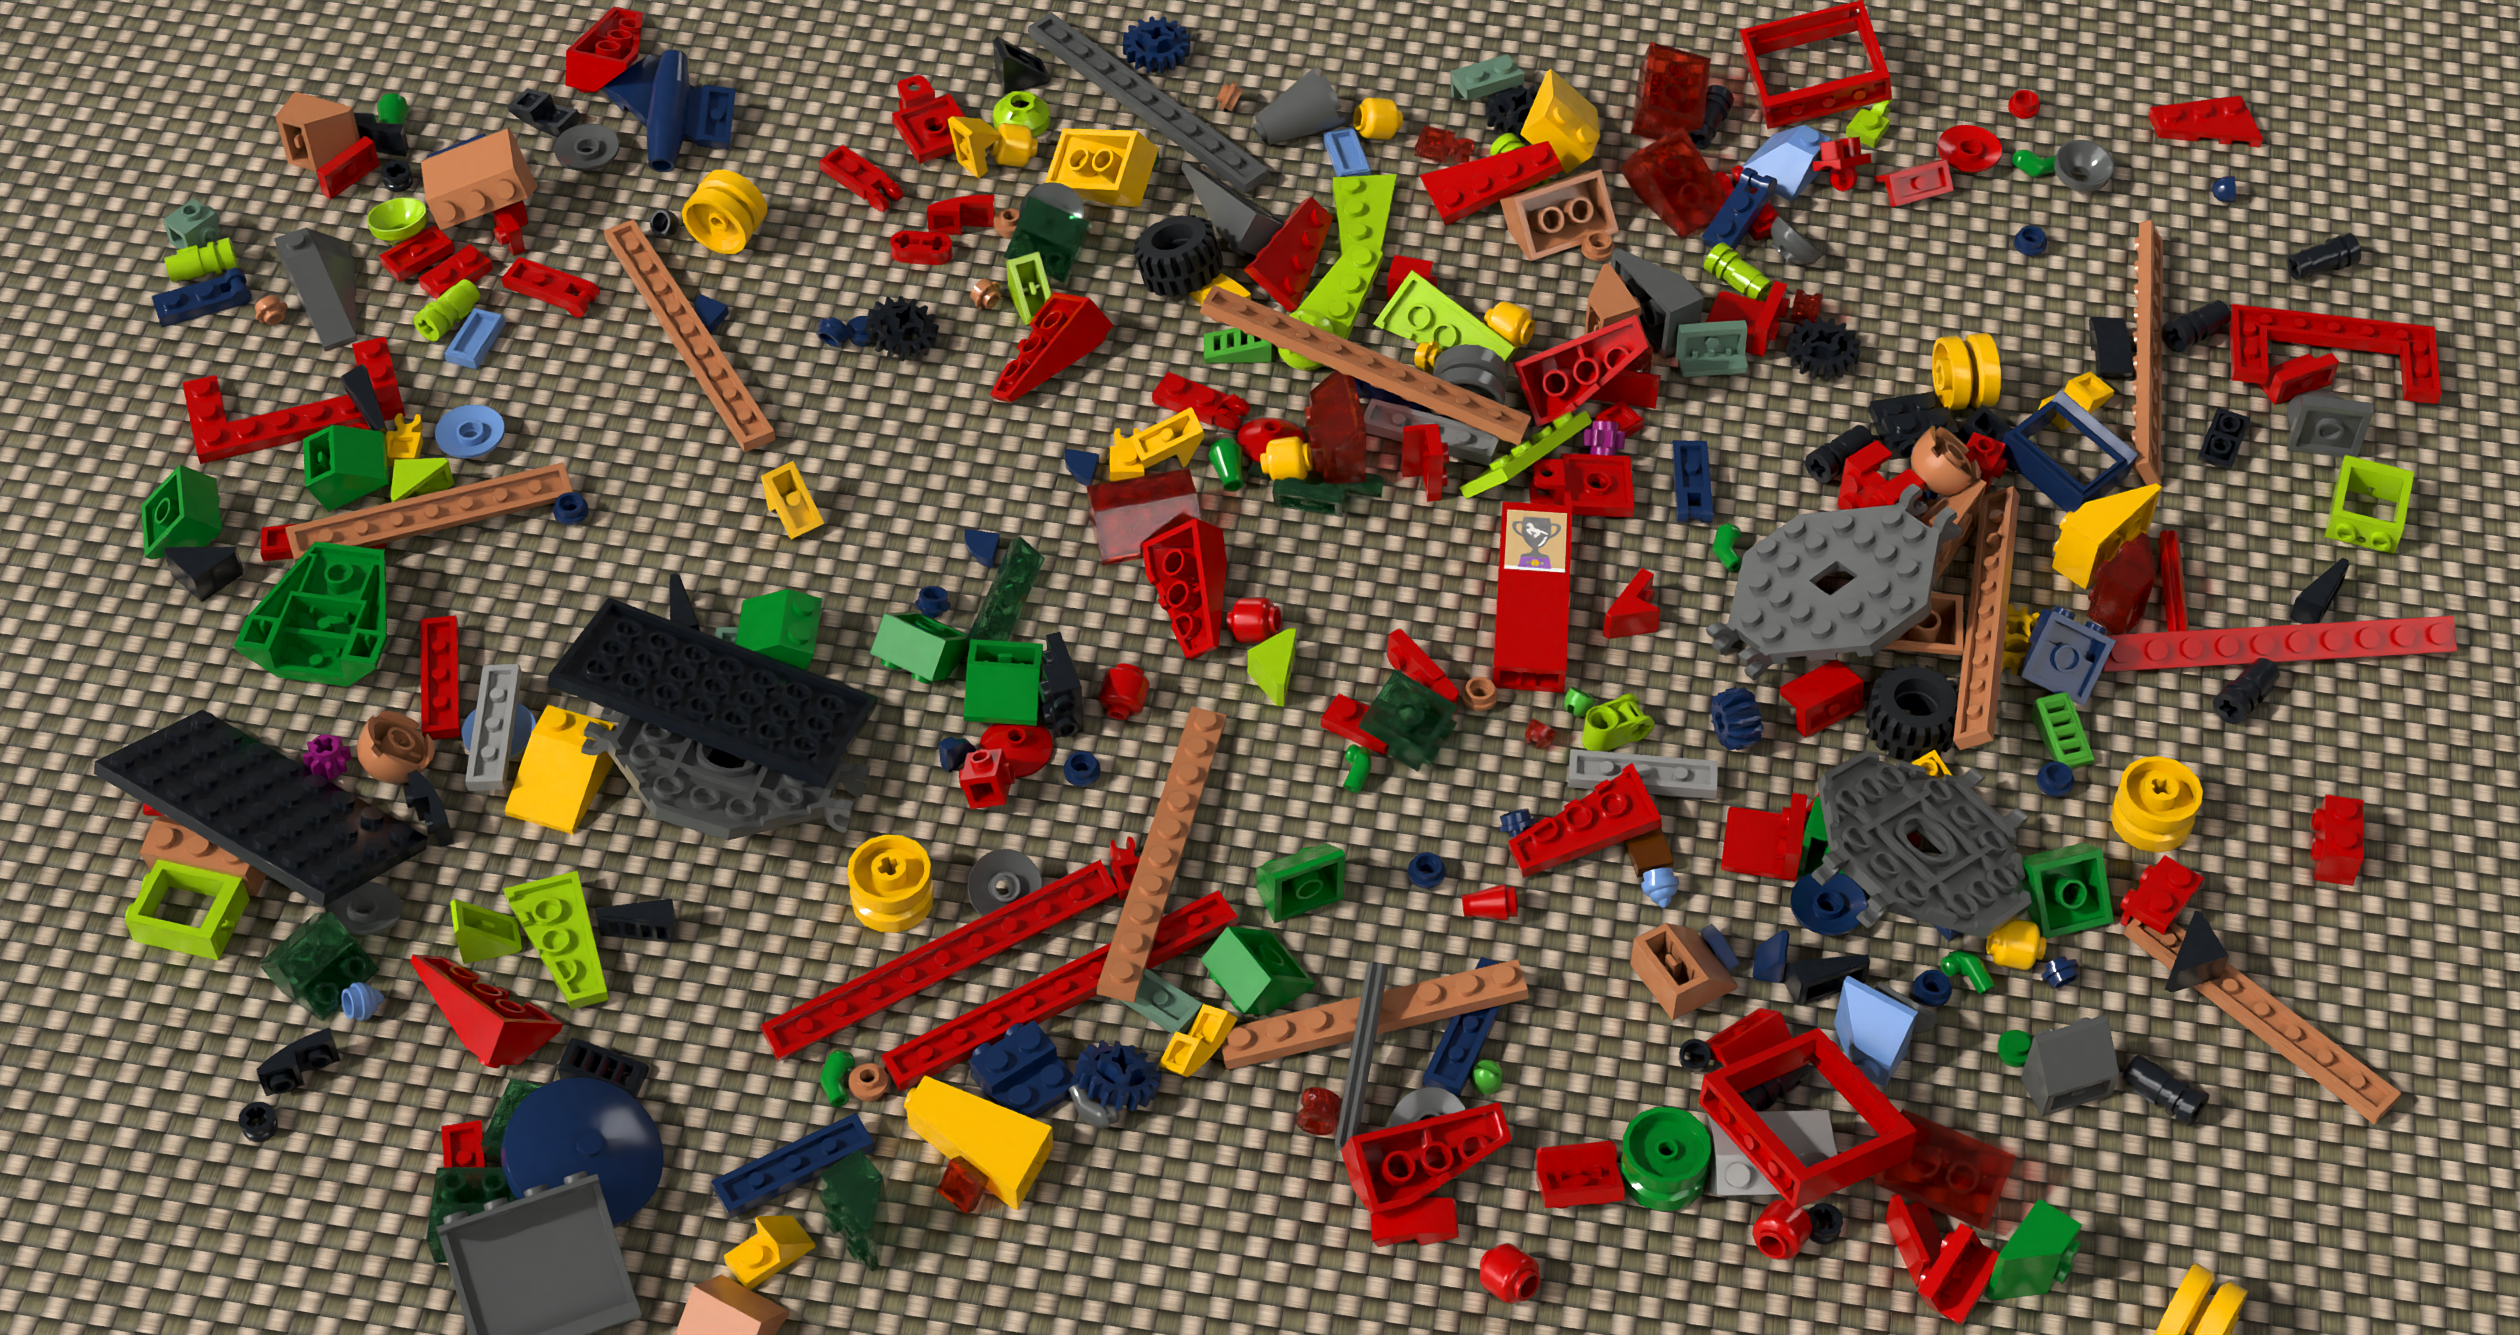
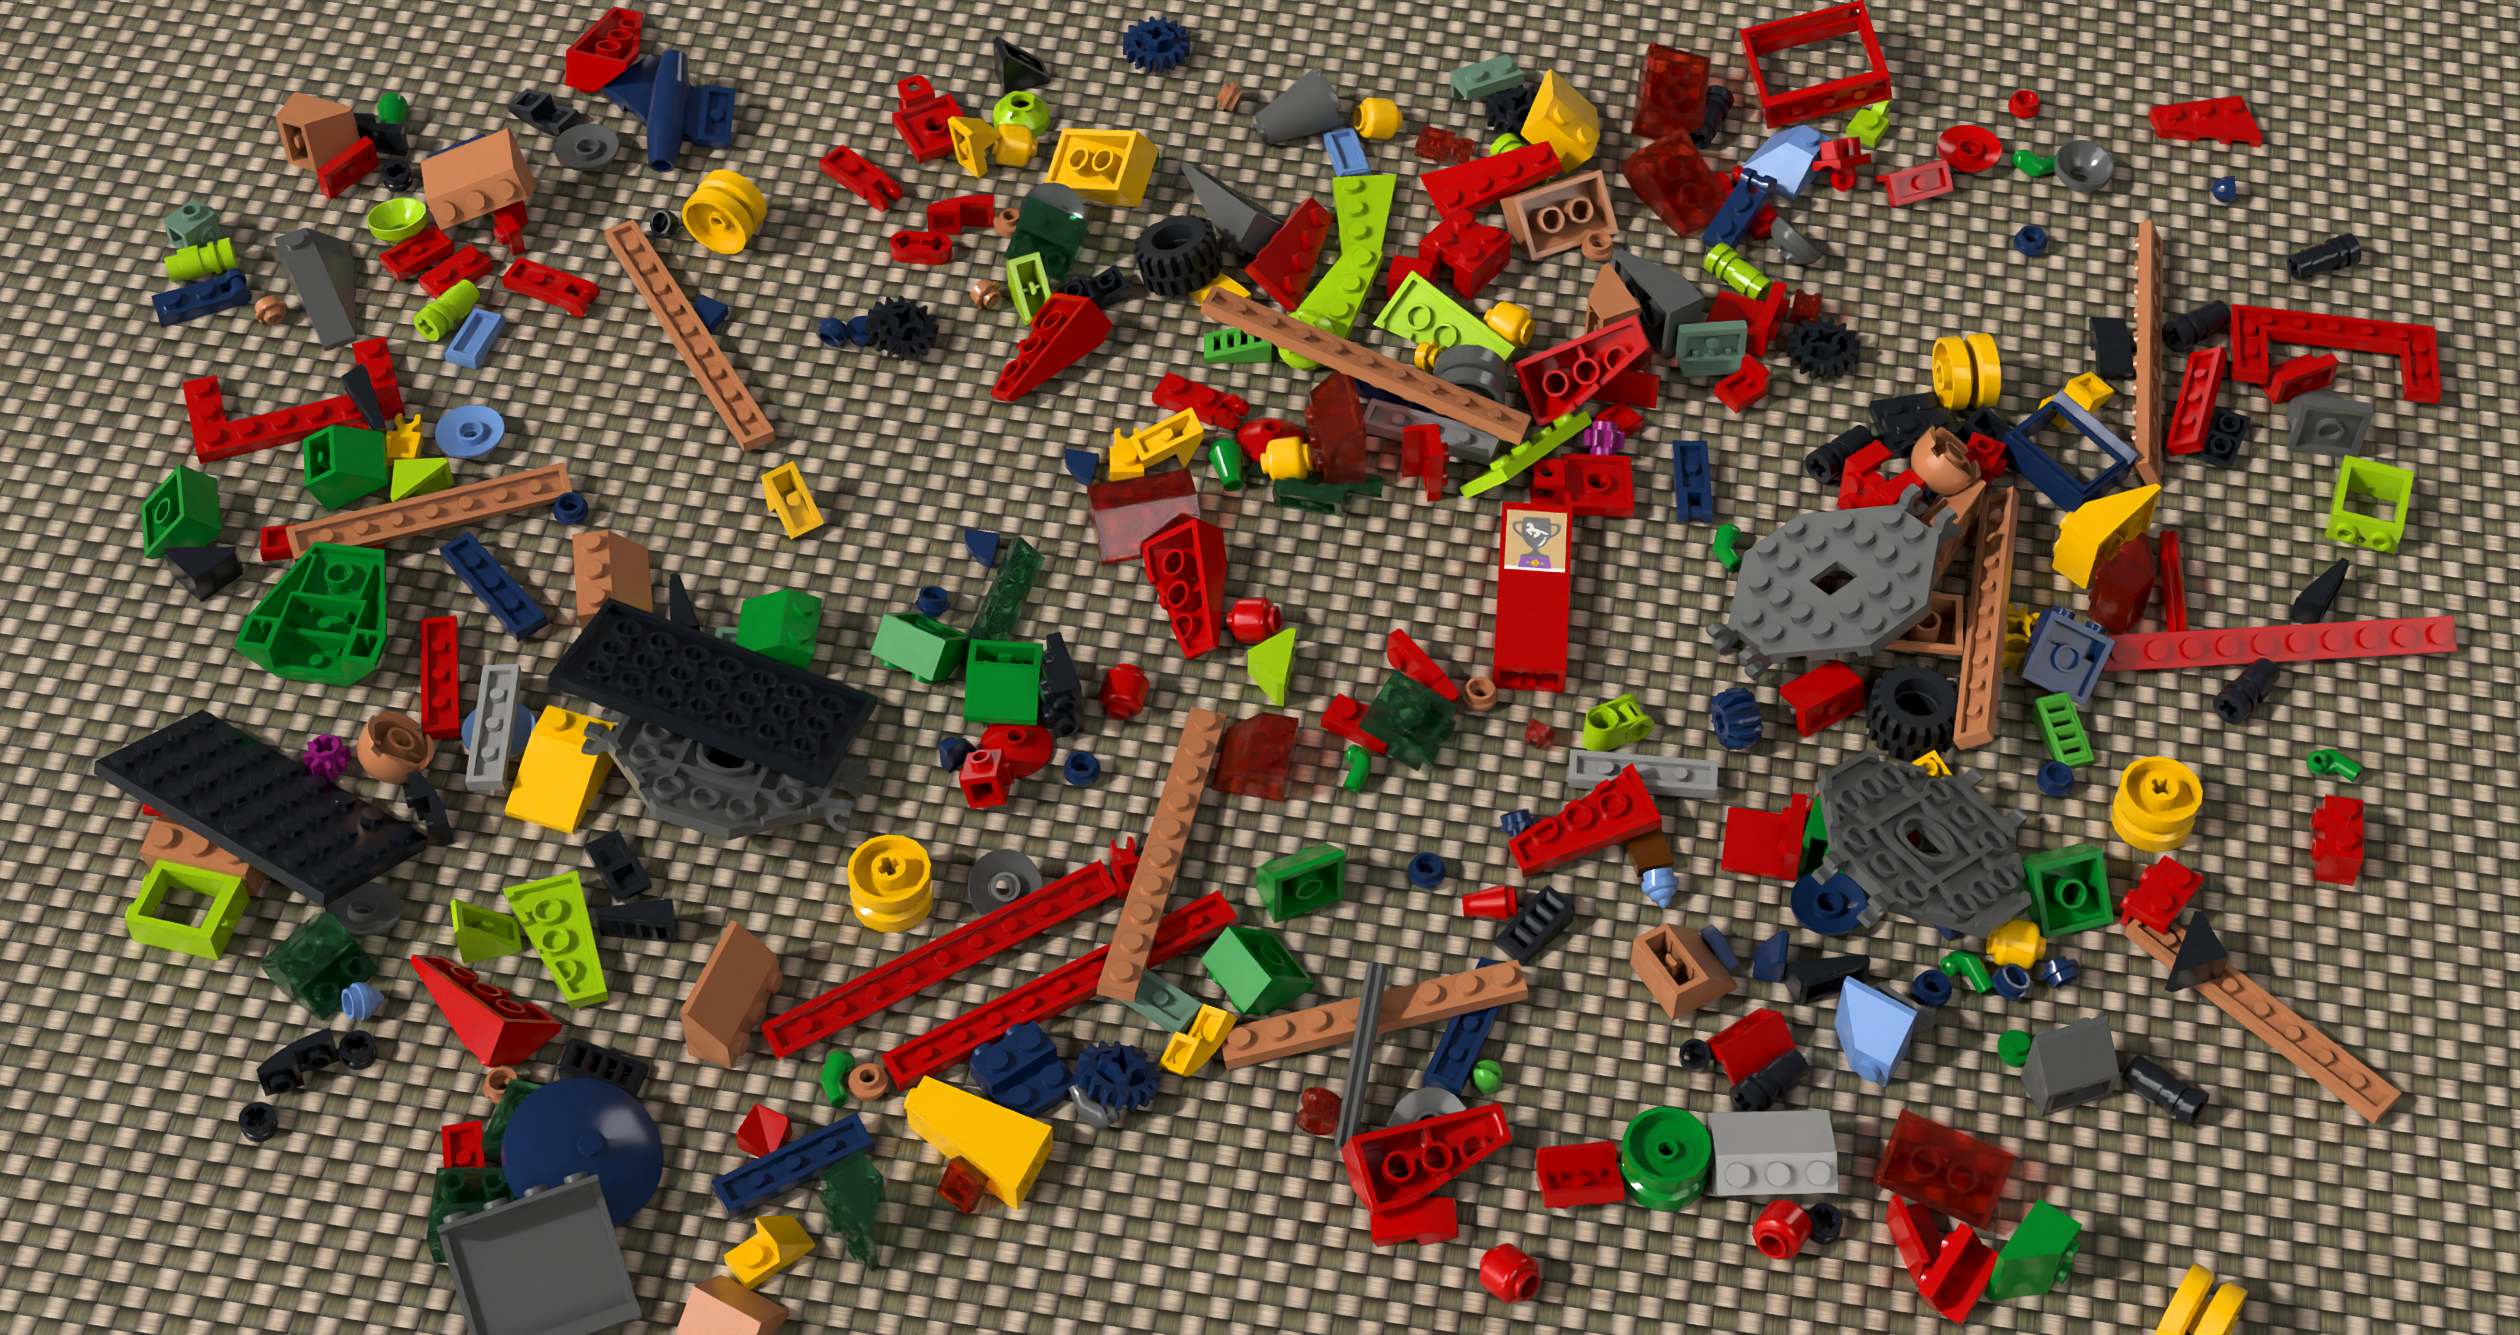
dark grey plate [1028,12,1269,194] -> none
bright green hinge [1564,686,1596,717] -> none
red slope [1603,568,1661,639] -> none
red window [1699,1027,1917,1210] -> none
none -> black bush [339,1030,378,1070]
none -> dark blue plate [439,532,548,642]
none -> nougat plate [483,1066,522,1104]
none -> nougat slope [572,530,654,632]
none -> black slope [584,829,652,903]
none -> nougat slope [680,920,783,1068]
none -> red slope [736,1103,793,1158]
none -> black slope [1055,264,1133,309]
none -> clear red slope [1212,712,1299,802]
none -> red piece [1418,206,1512,300]
none -> black slope [1494,885,1575,967]
none -> red bracket [1714,354,1770,414]
none -> dark blue plate [1992,963,2030,1001]
none -> red plate [2165,346,2227,456]
none -> green arm [2306,749,2363,782]

